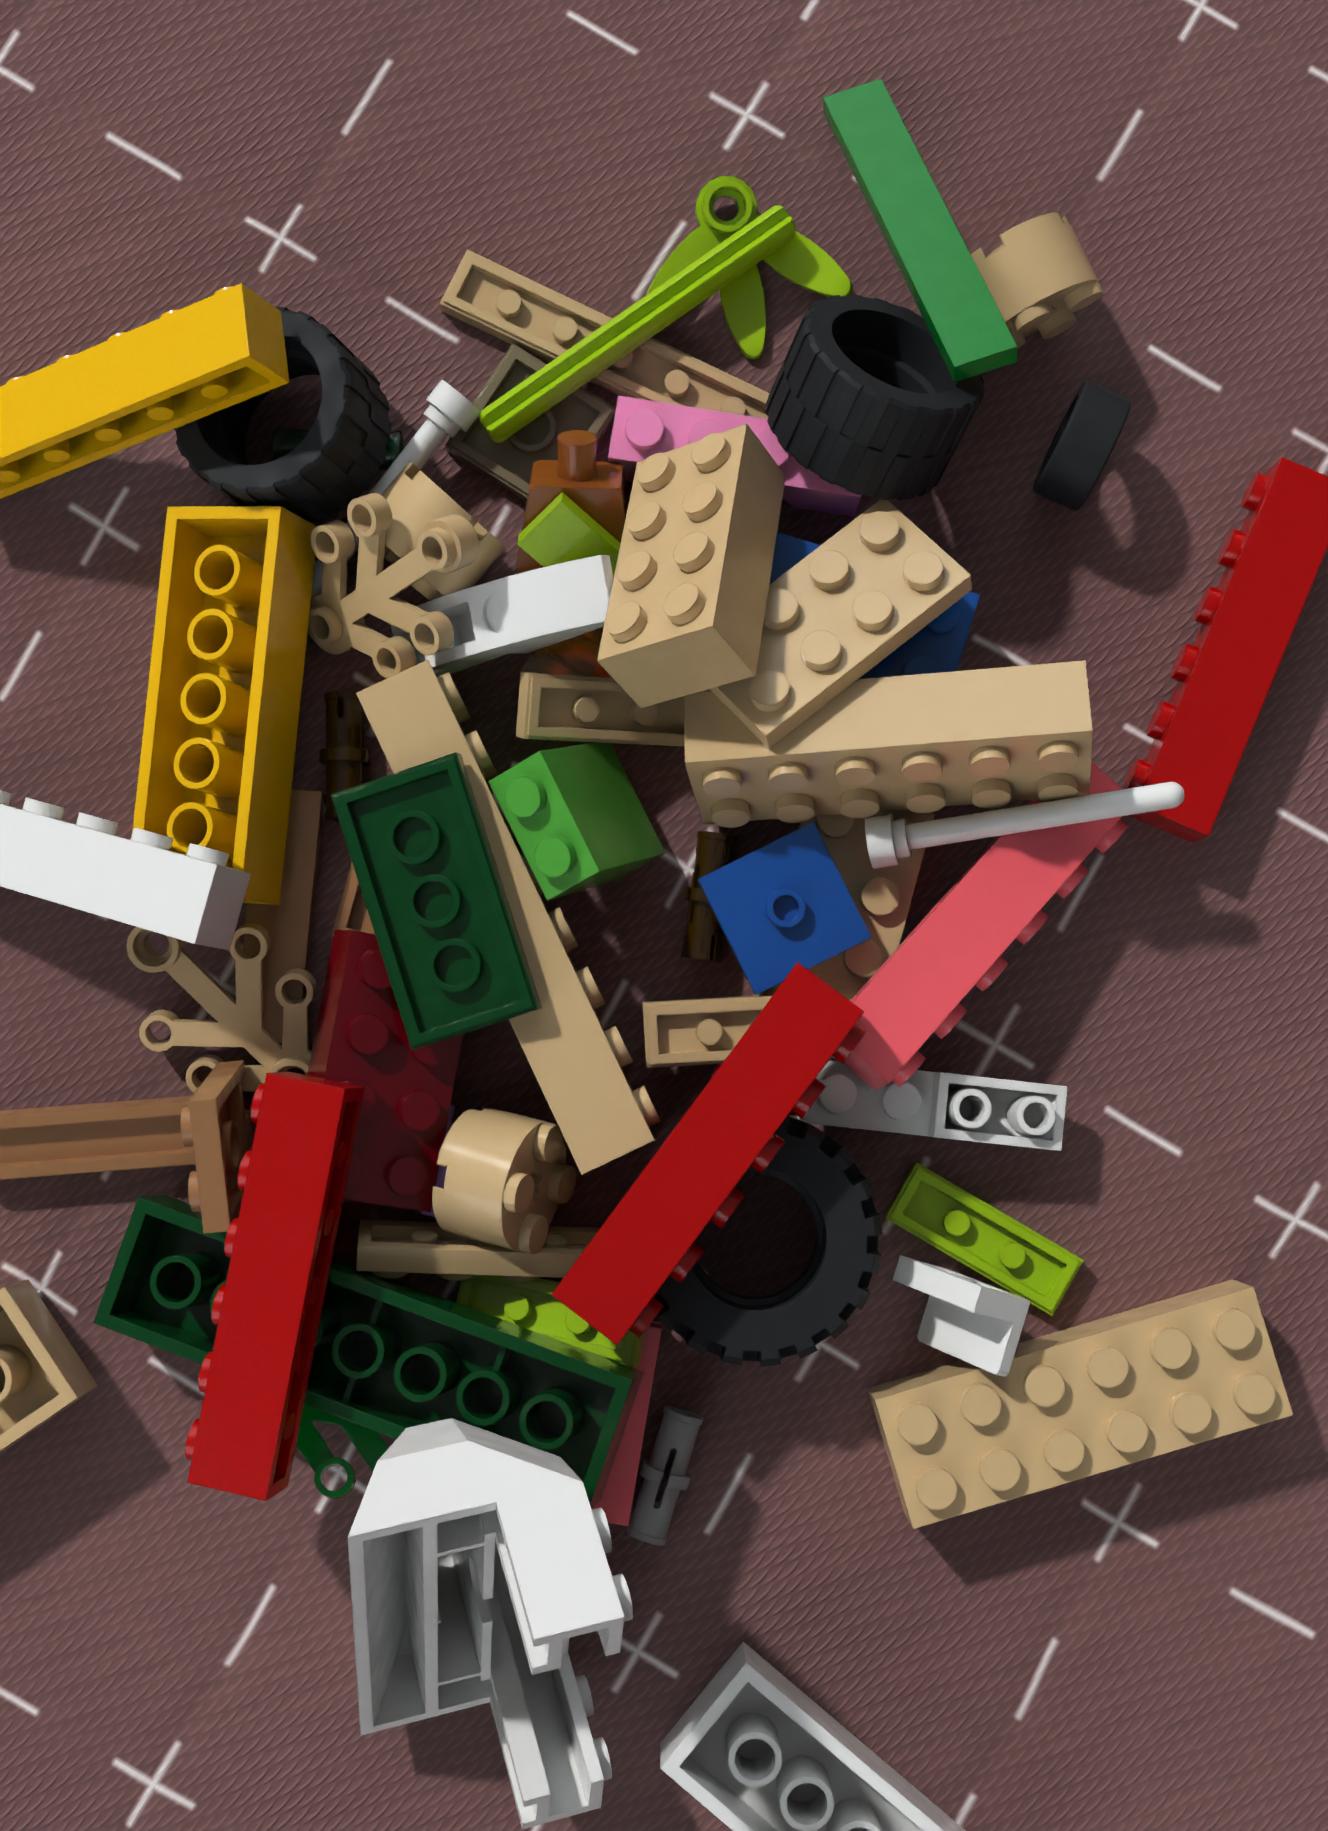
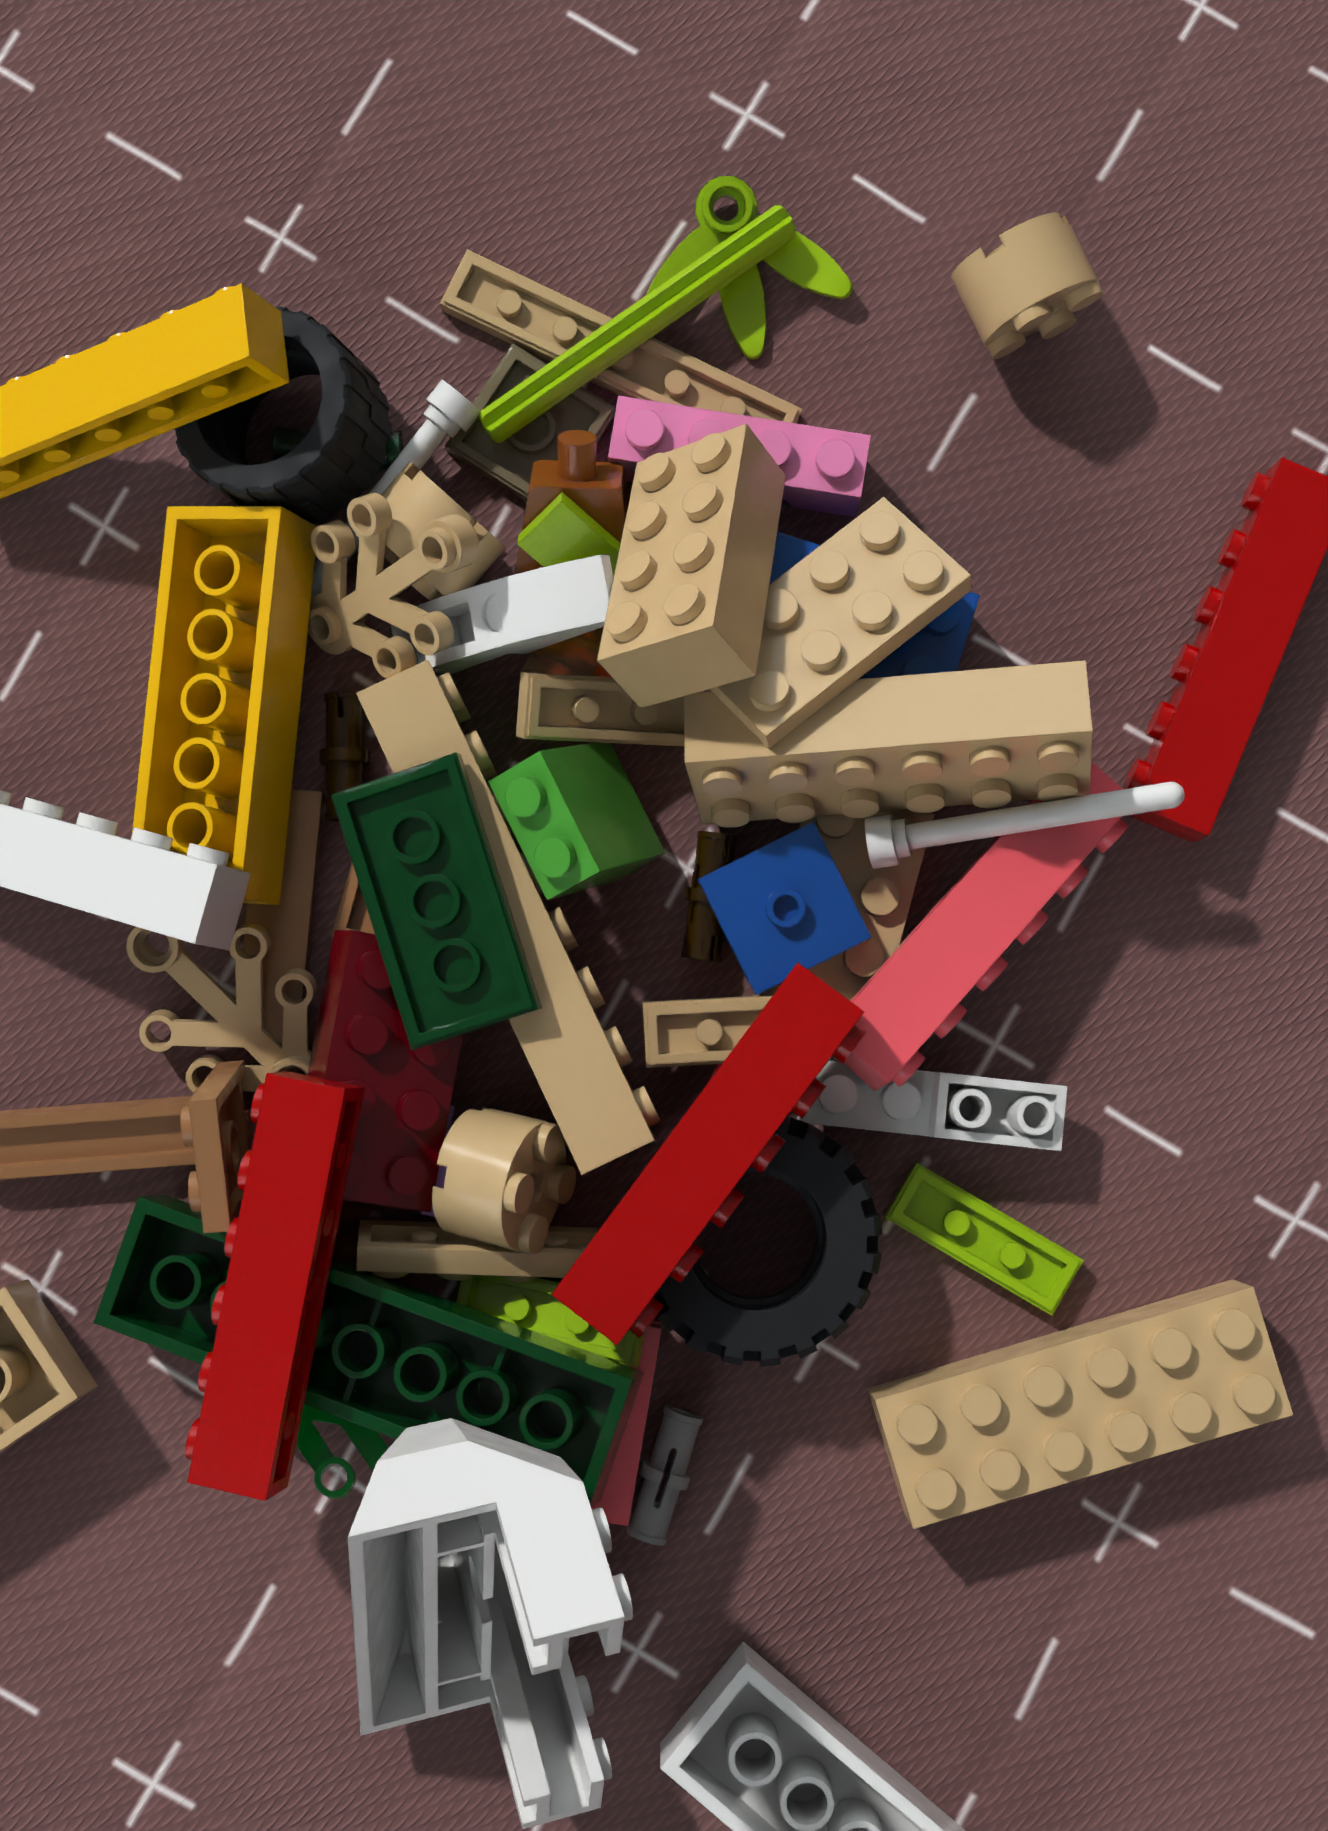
black tyre [765,295,985,500] -> none
green tile [823,79,1017,382] -> none
white panel [893,1255,1031,1377] -> none
black tyre [1033,380,1131,511] -> none

